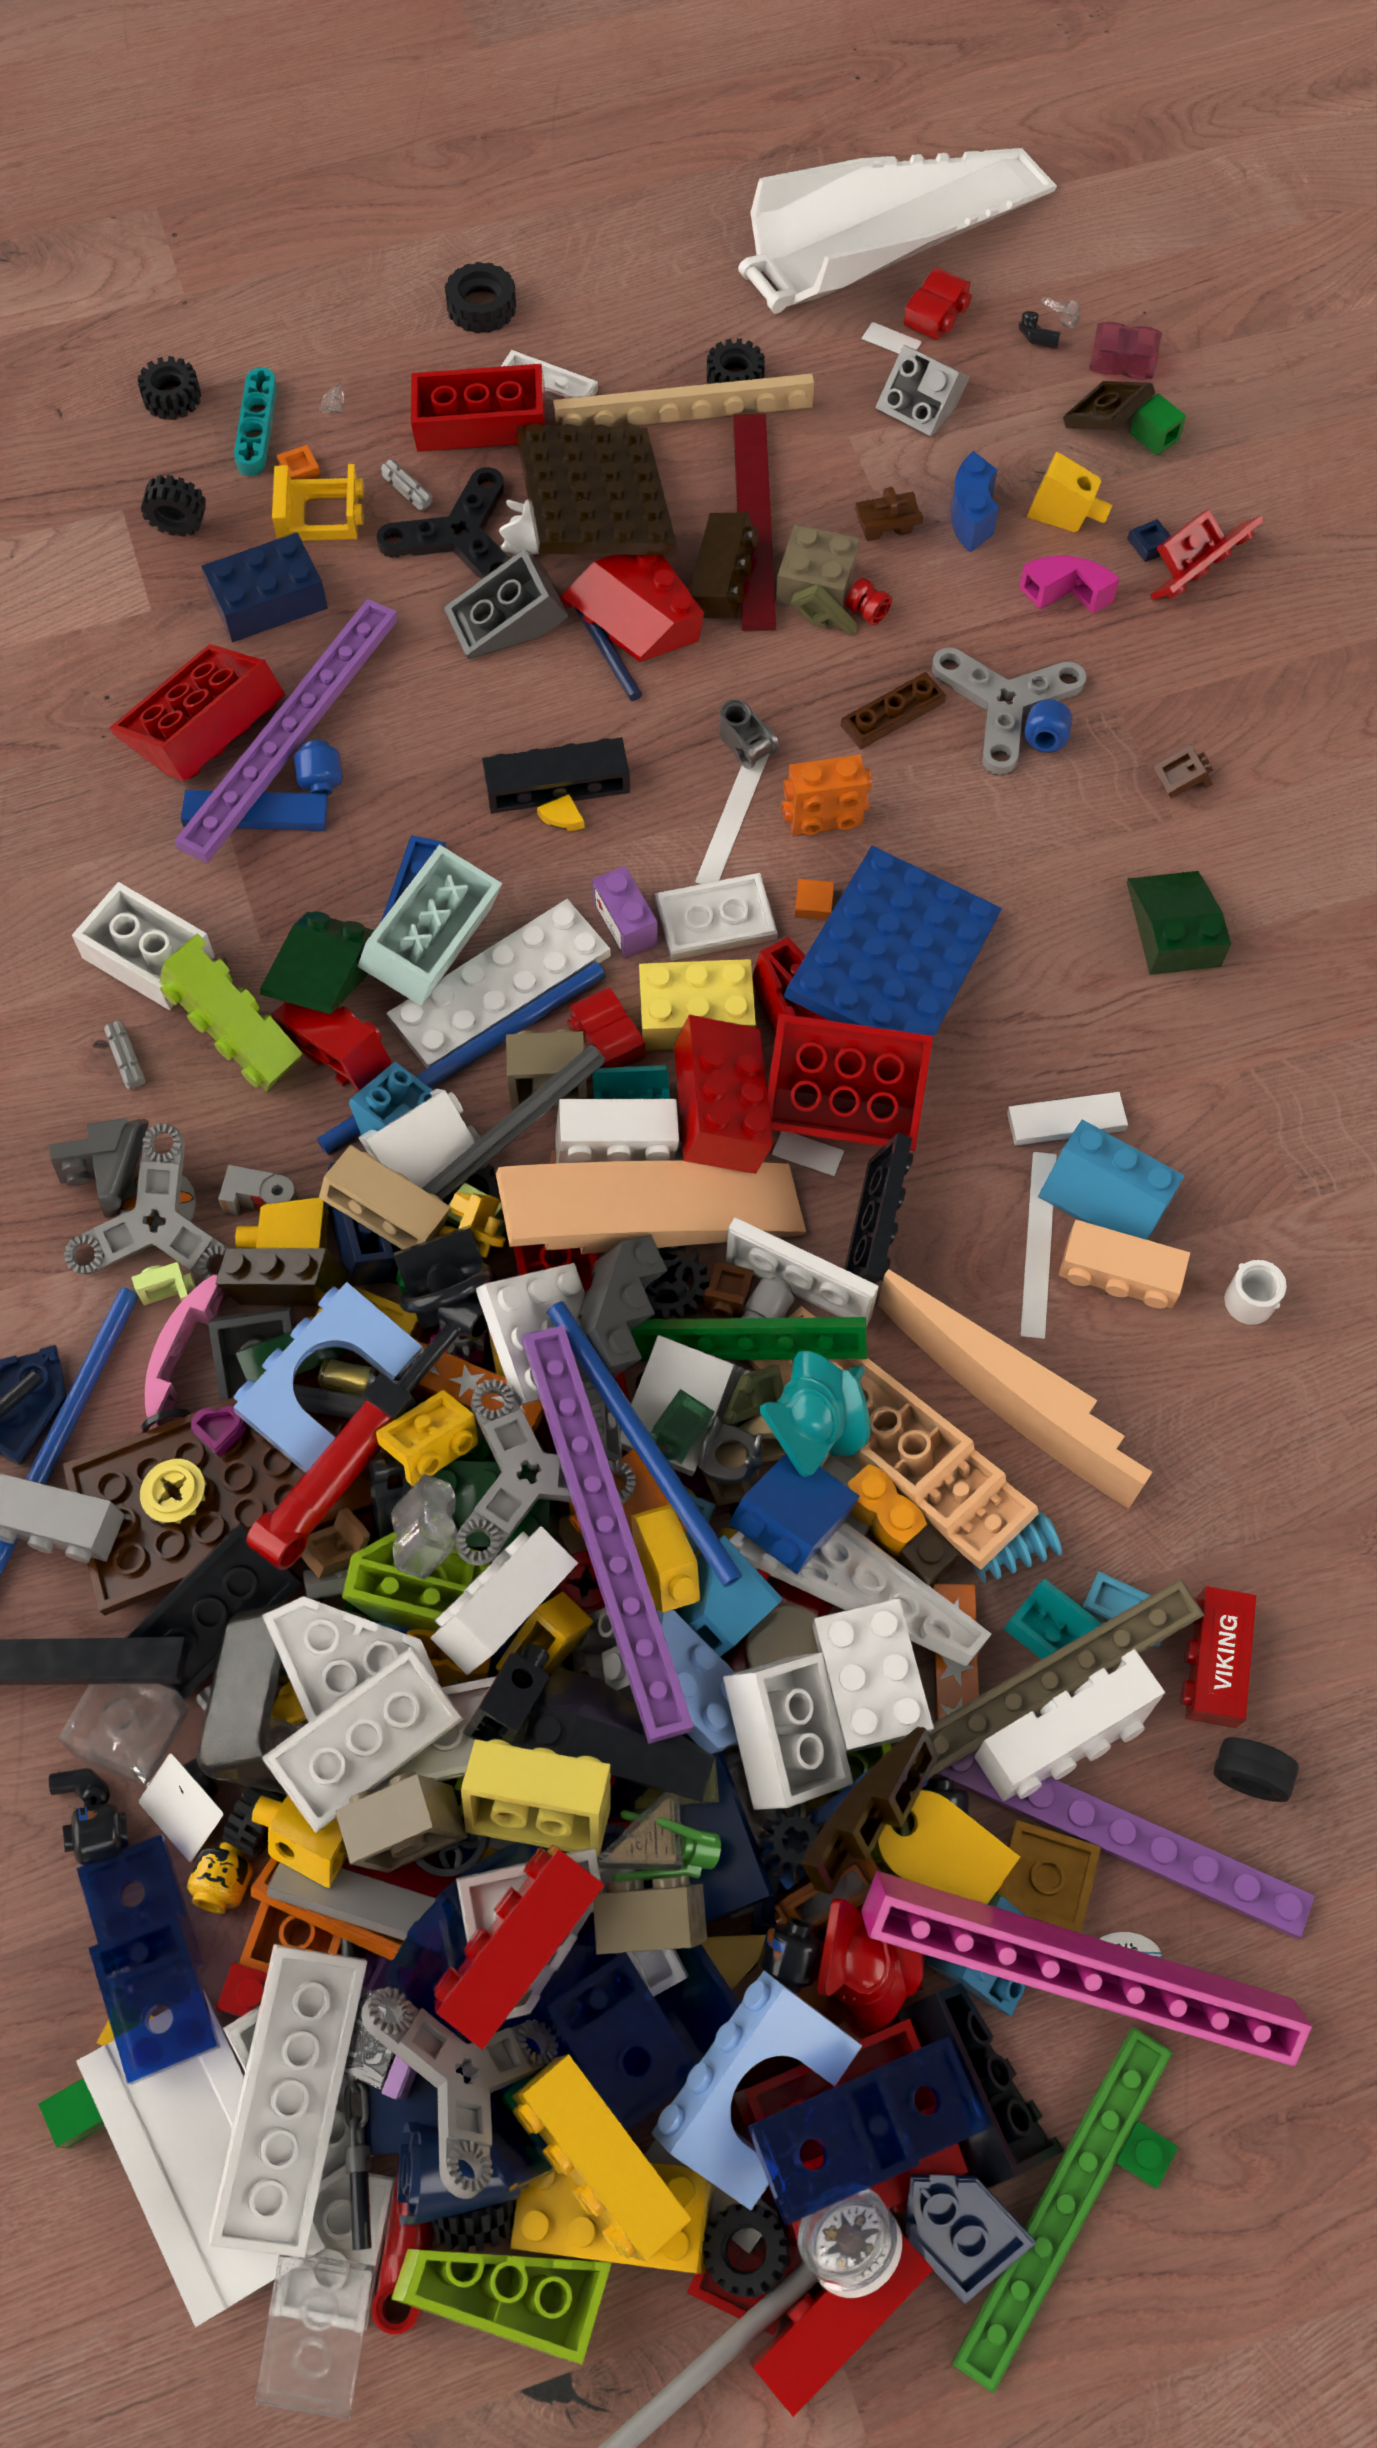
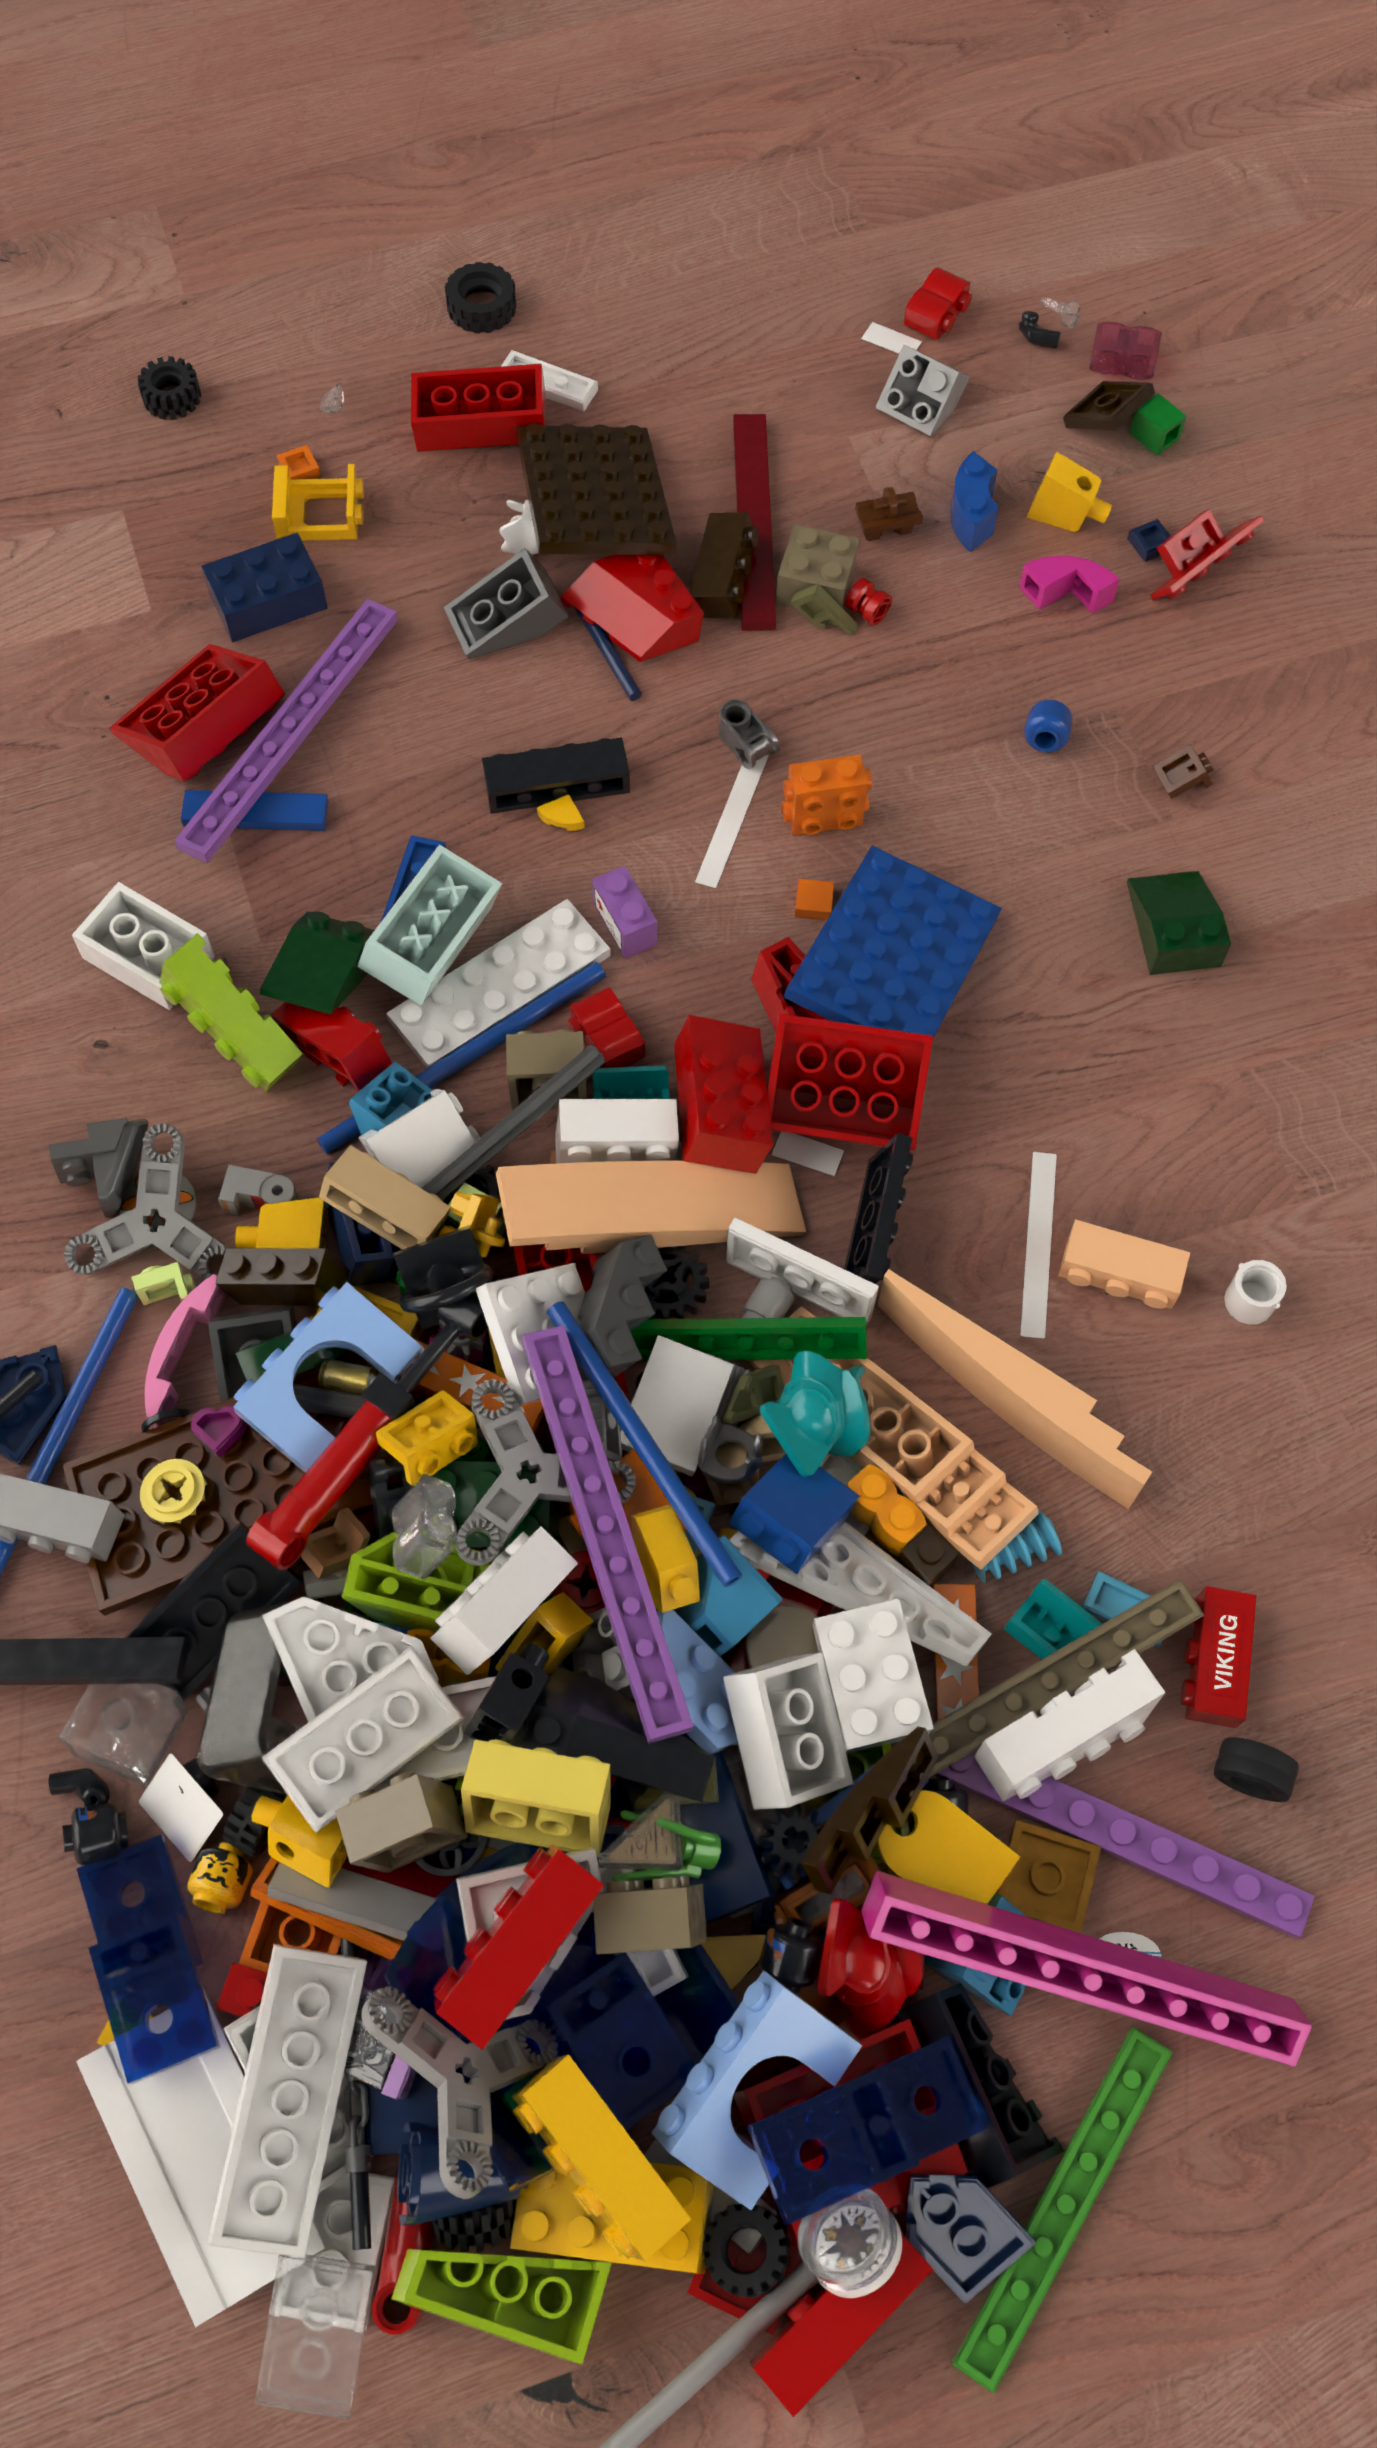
green brick [38,2078,105,2148] -> none
light grey axle [104,1021,146,1090] -> none
black tyre [141,475,206,537] -> none
teal beam [234,367,277,476] -> none
yellow tile [269,1682,308,1739] -> none
blue head [294,740,343,795] -> none
black piece [377,467,510,579] -> none
light grey axle [381,459,433,511] -> none
tan plate [553,374,814,427] -> none
light yellow brick [639,959,756,1051] -> none
clear green brick [650,1389,715,1465] -> none
white tile [655,873,778,961] -> none
reddish brown bracket [703,1261,754,1318] -> none
black tyre [707,338,765,384] -> none
white windscreen [738,148,1057,314] -> none
reddish brown tile [841,672,946,749] -> none
light grey piece [932,648,1086,776] -> none
white tile [1007,1092,1128,1146] -> none
dark azure slope [1038,1119,1185,1240] -> none
green plate [1115,2120,1178,2189] -> none

